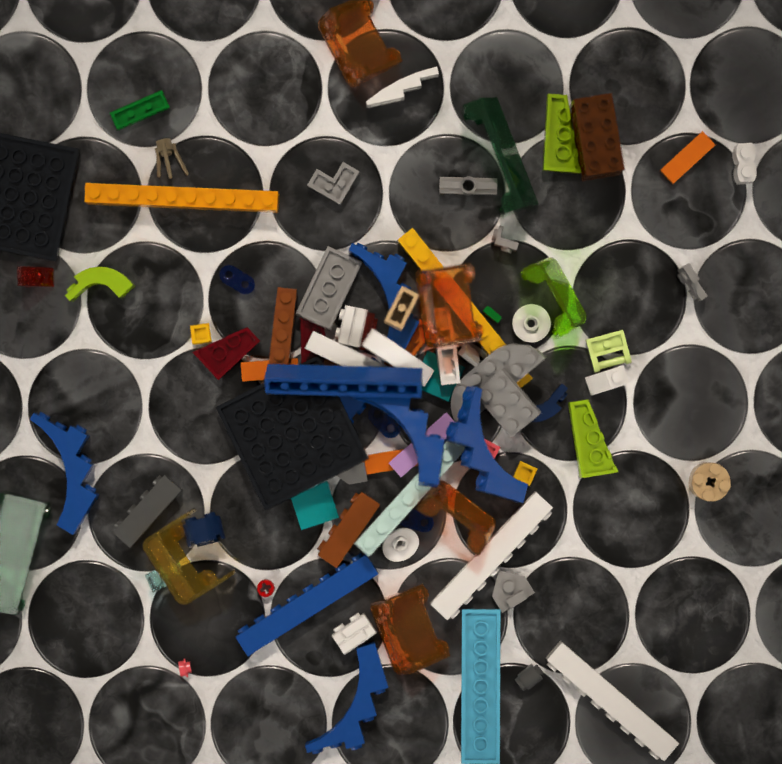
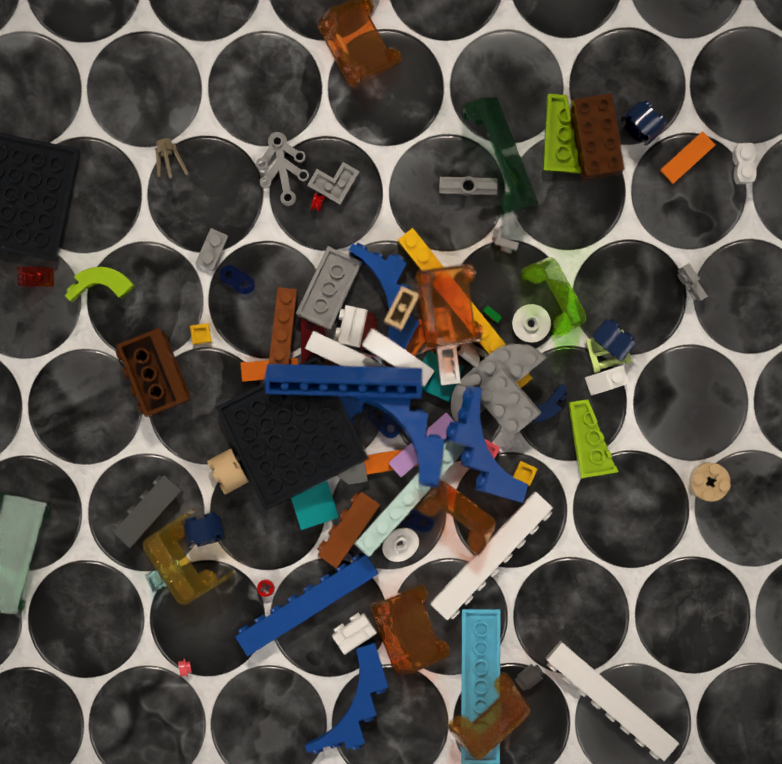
blue arch [30,411,99,535] -> none
light orange brick [84,183,279,213] -> none
green tile [110,90,170,131] -> none
dark red wing [192,327,260,380] -> none
white slope [366,67,439,108] -> none
light grey plate [492,570,535,613] -> none
none -> reddish brown brick [115,328,192,417]
none -> light grey plate [196,228,229,271]
none -> tan brick [207,449,249,495]
none -> light grey plant [256,132,309,206]
none -> red bush [311,193,325,212]
none -> clear orange windscreen [447,672,530,759]
none -> dark blue brick [591,319,636,362]
none -> dark blue brick [621,100,666,146]

